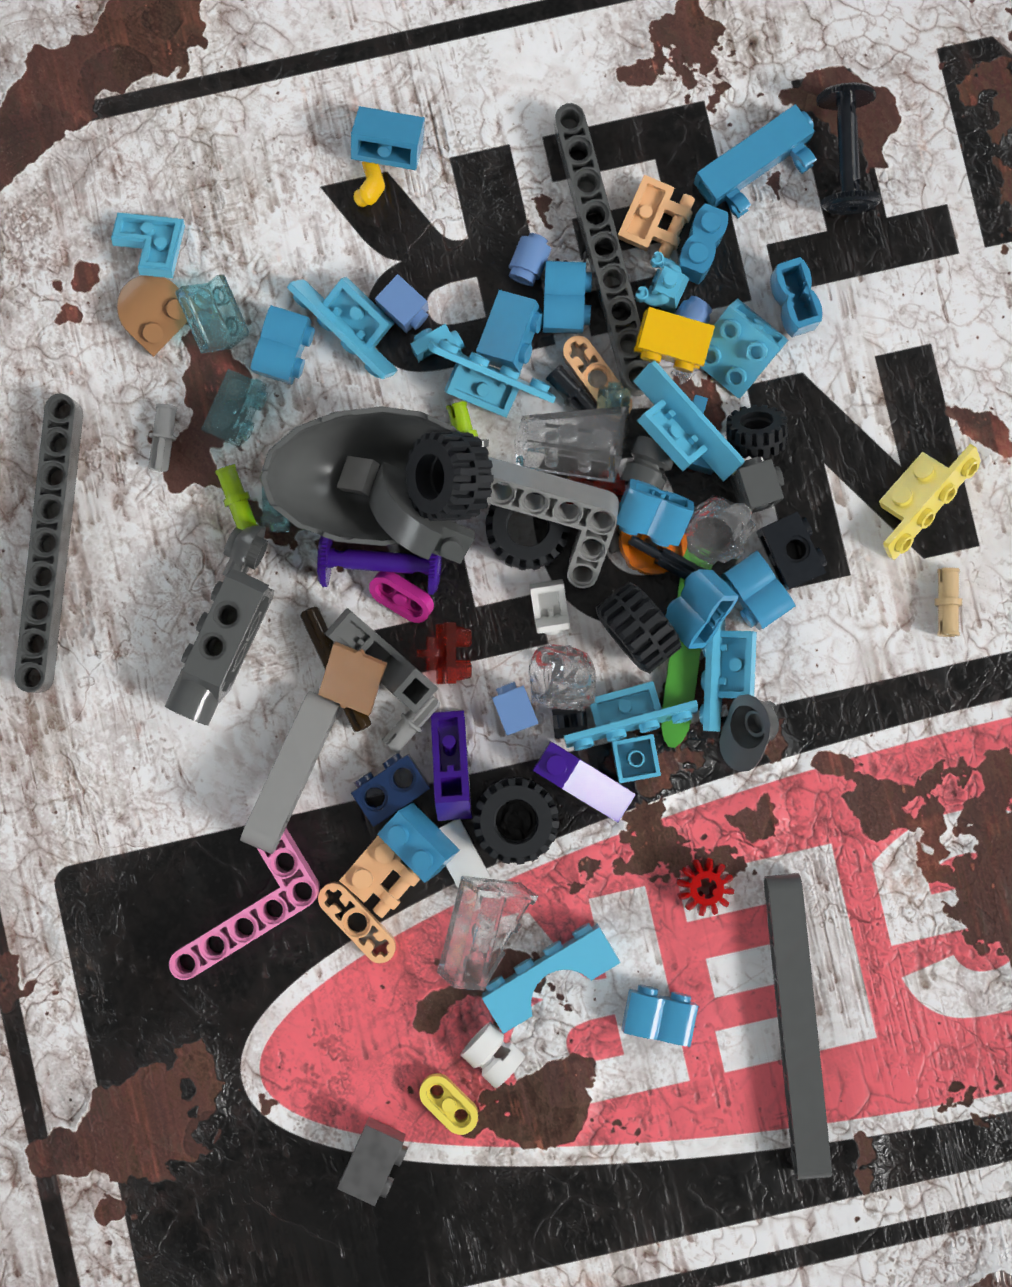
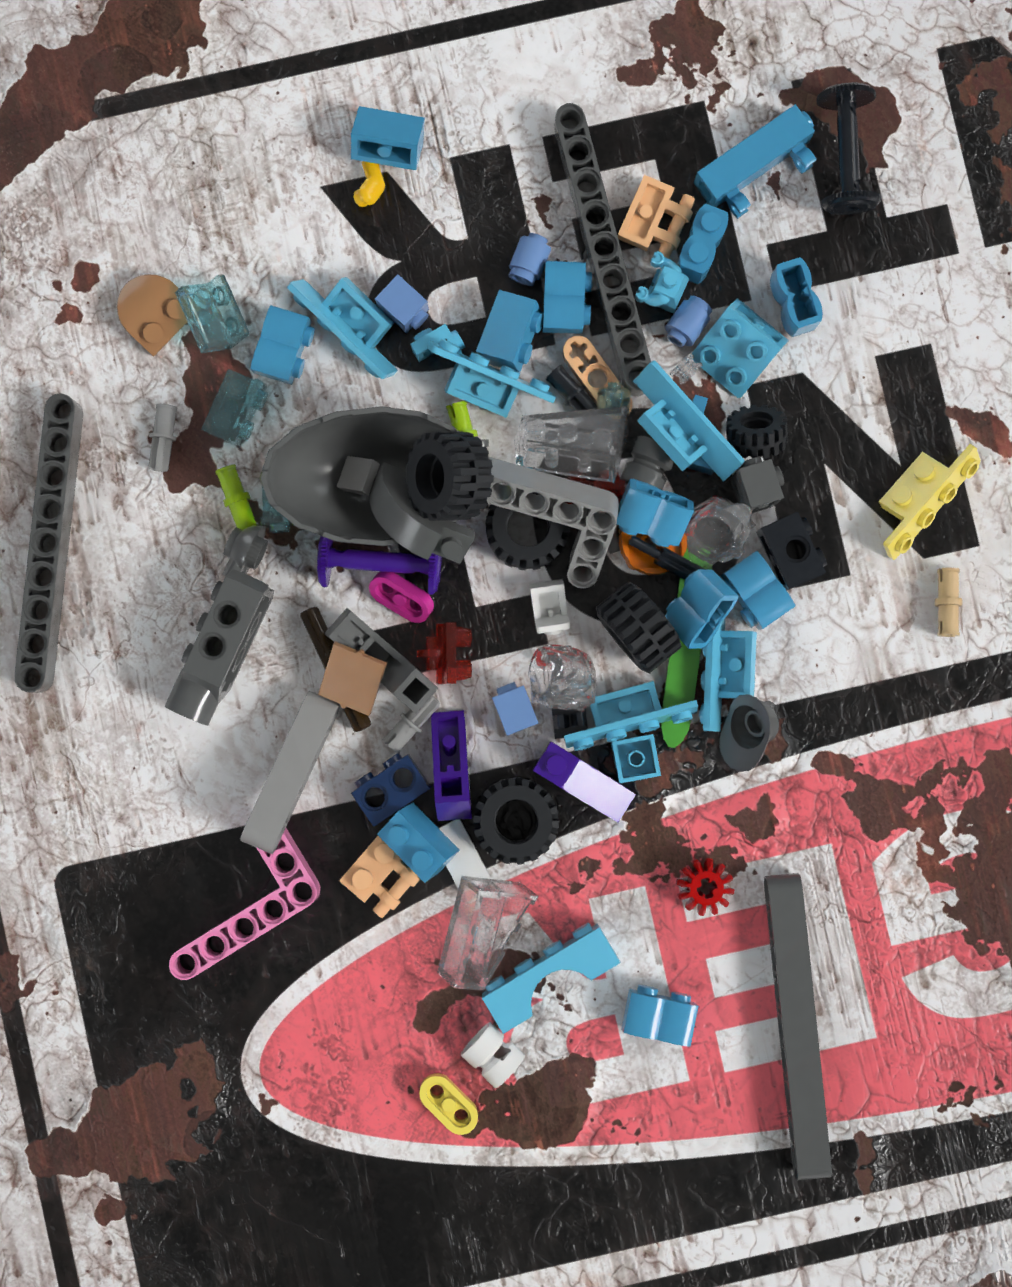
medium azure tile [111,213,185,278] -> none
light nougat beam [318,882,396,963] -> none
flat silver brick [337,1117,408,1206] -> none
yellow brick [634,307,715,373] -> none

